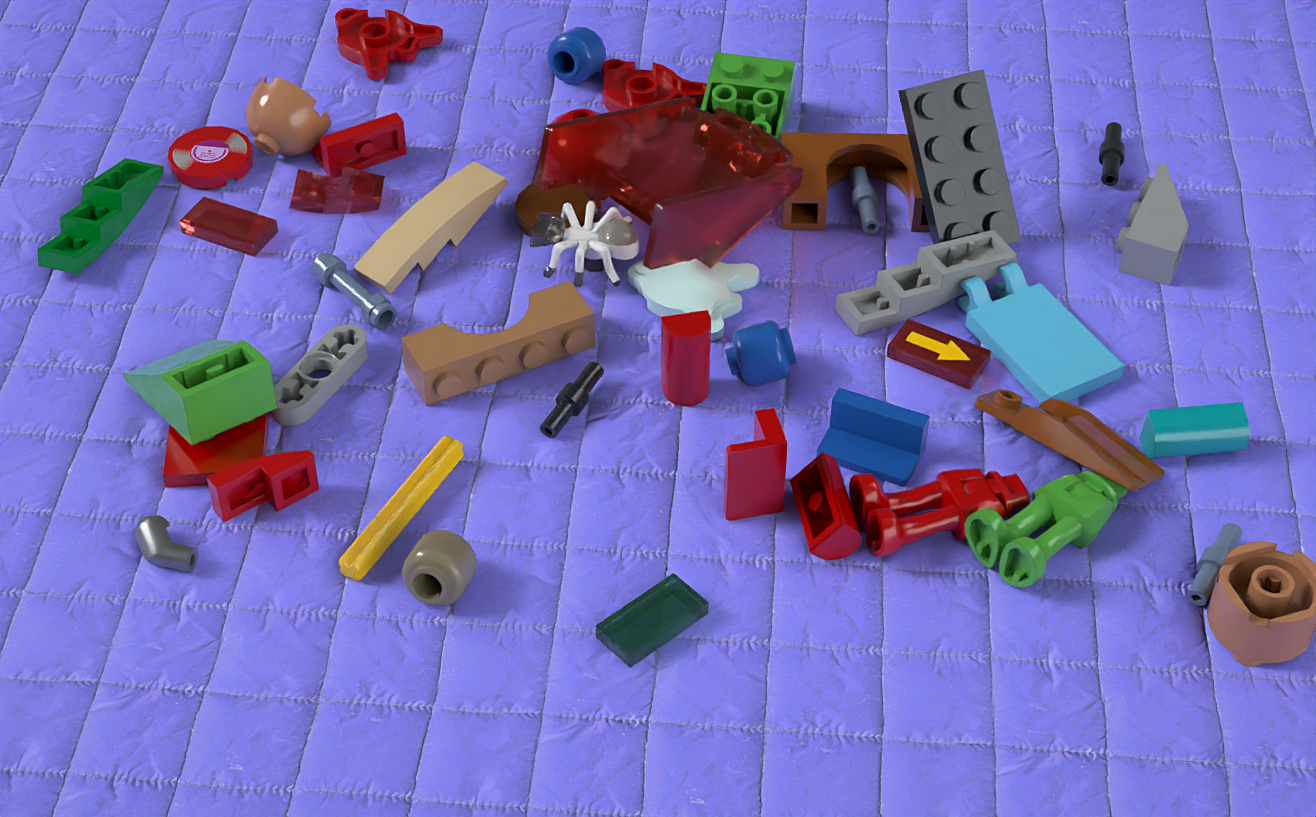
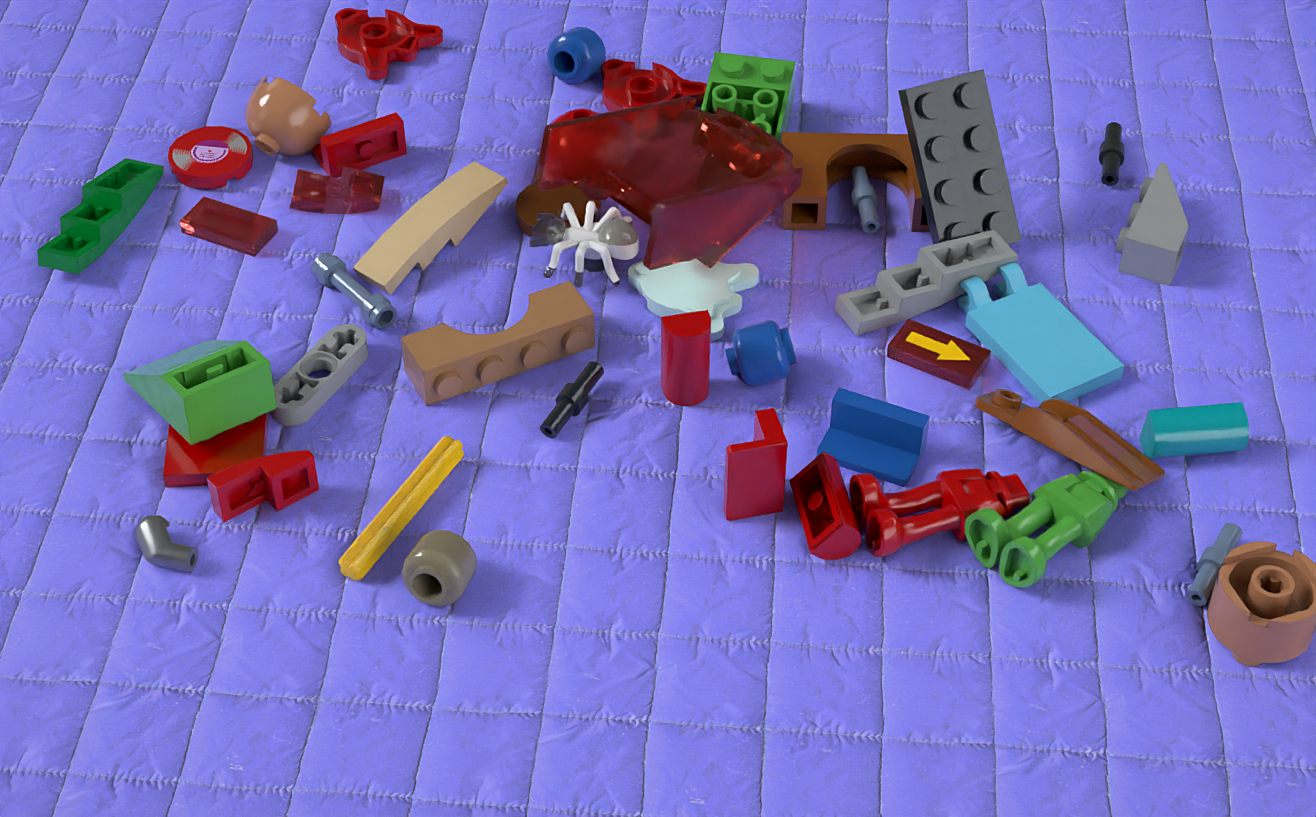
tile [596,573,708,668] -> none

